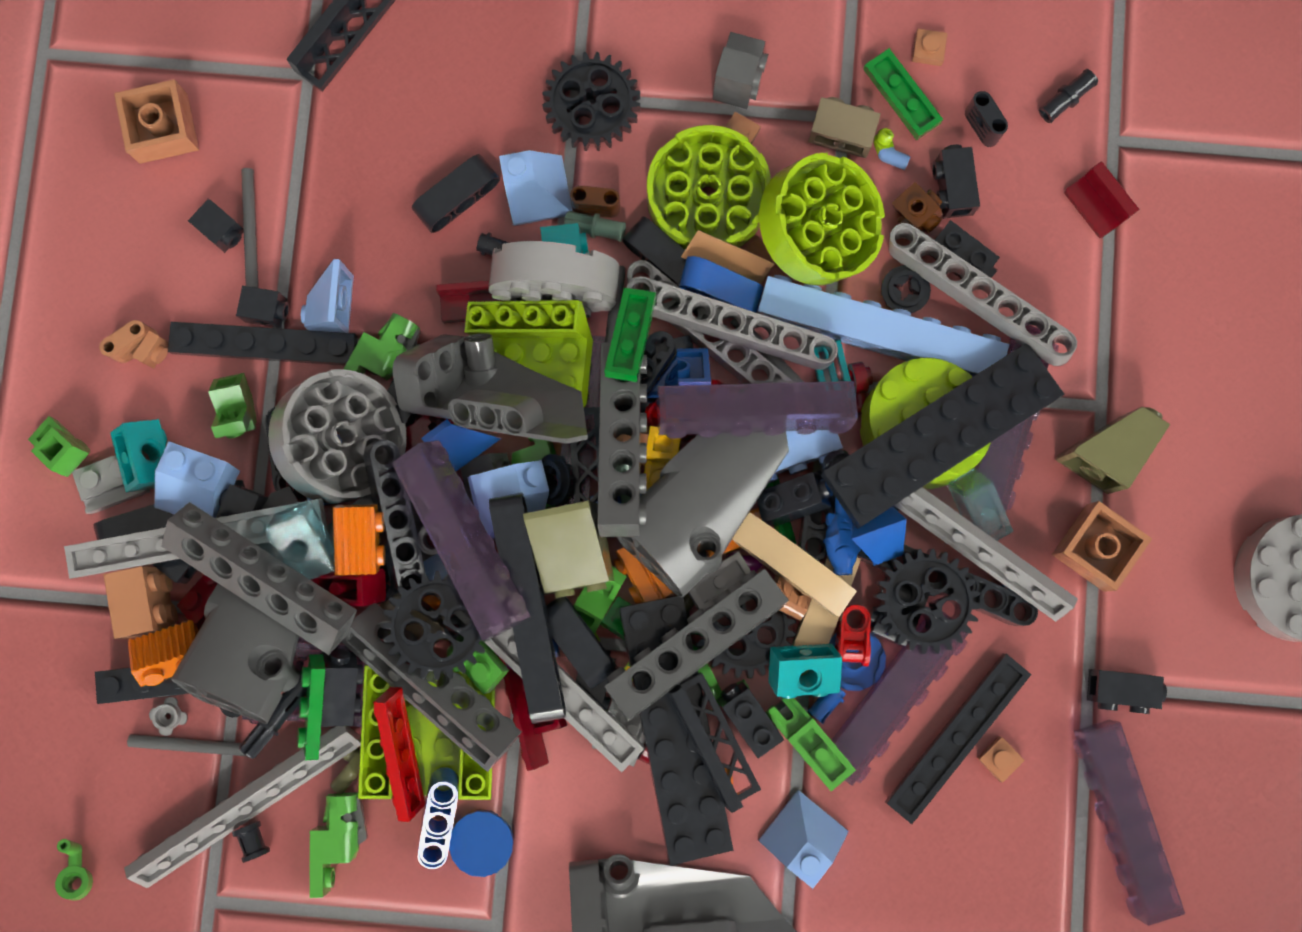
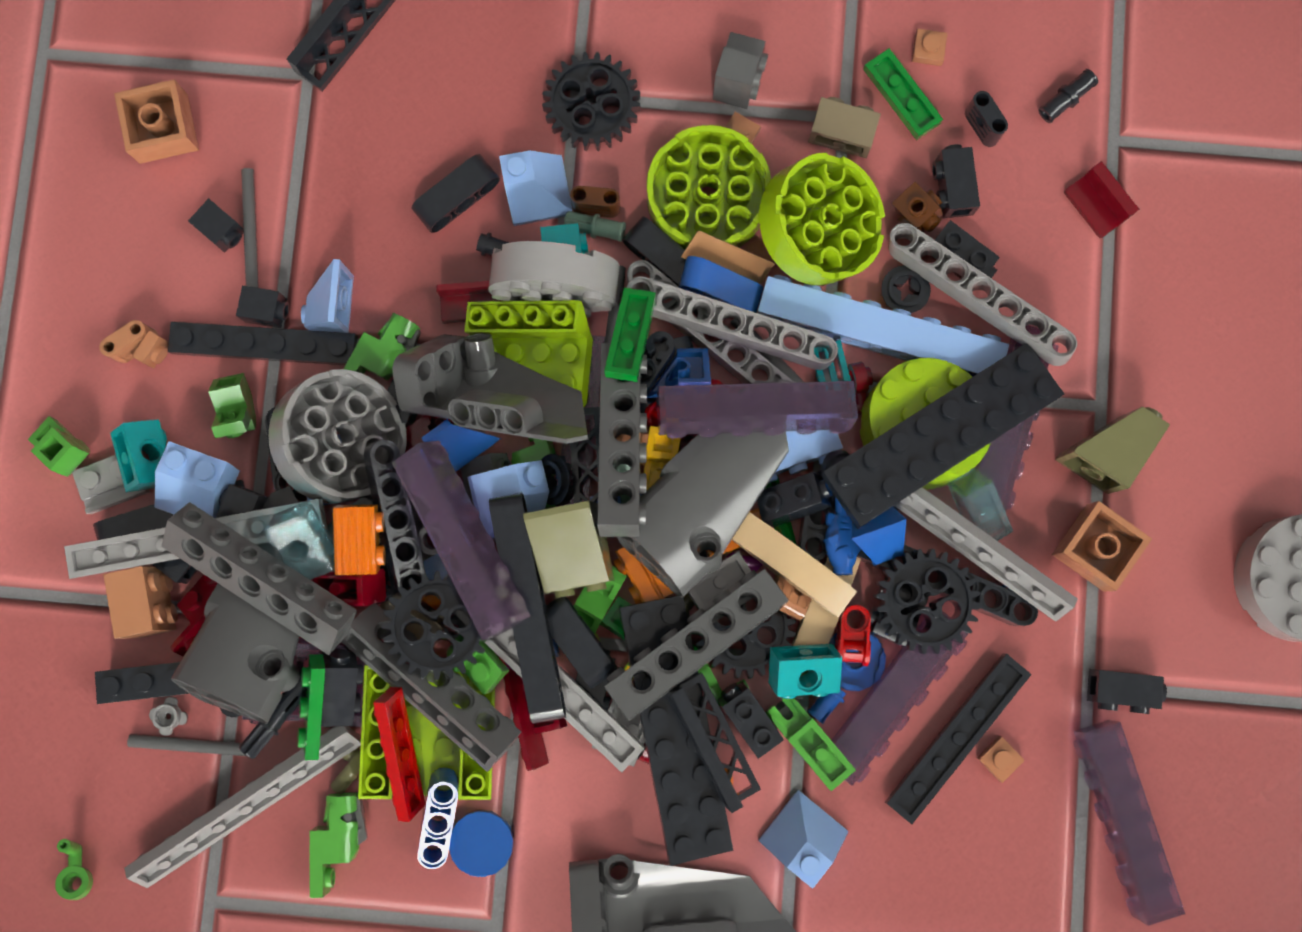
orange brick [128,620,199,687] -> none
black bush [232,821,270,863] -> none
arm [874,128,911,171] -> none

